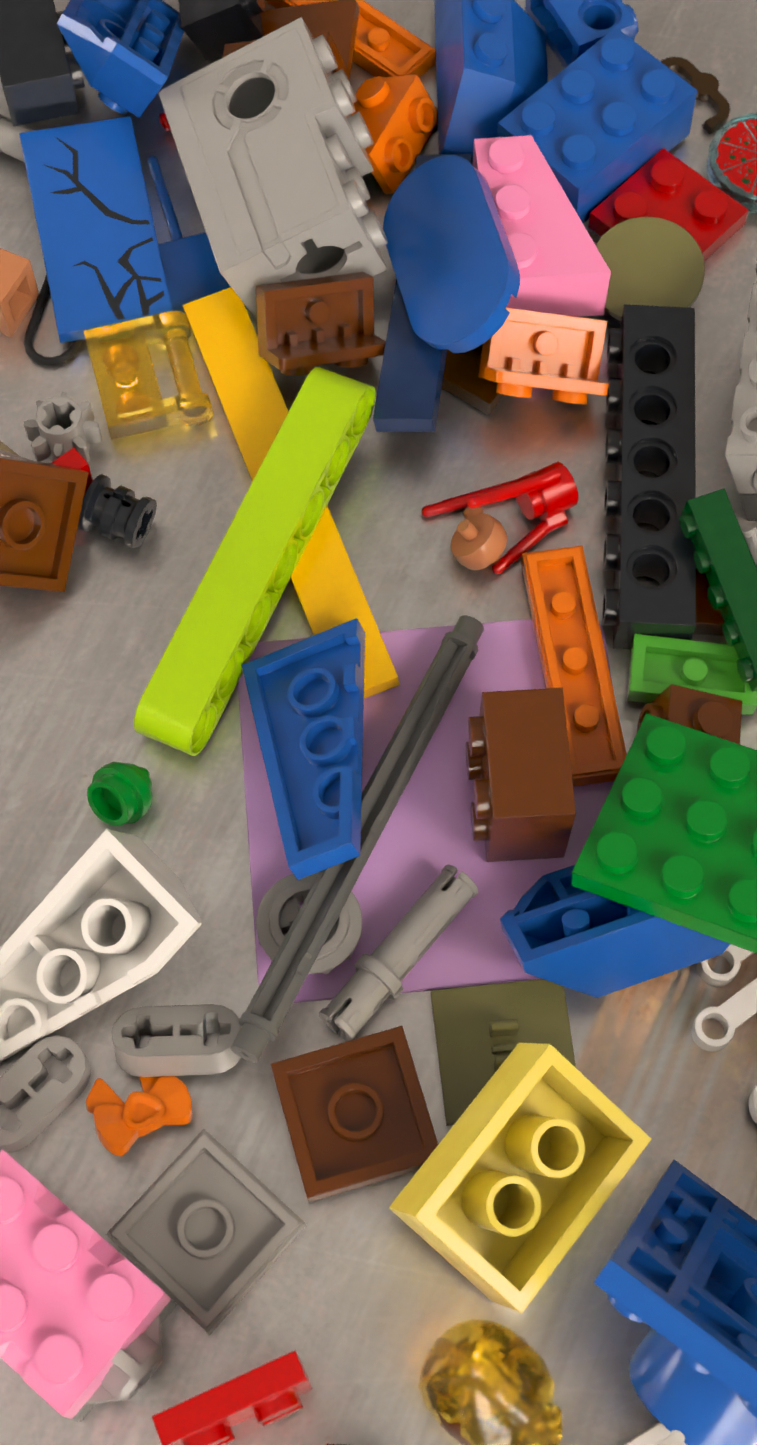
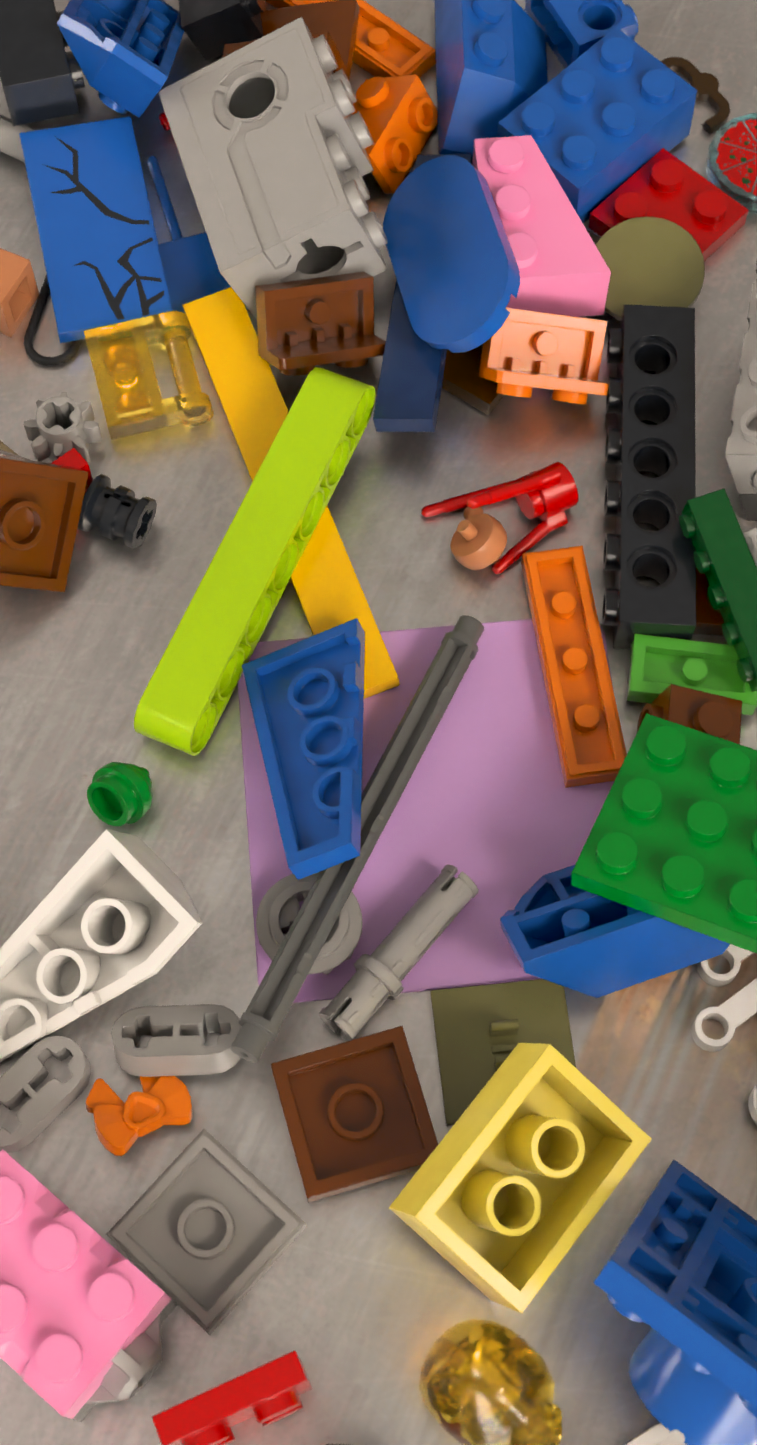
reddish brown brick [466,688,576,862] -> none

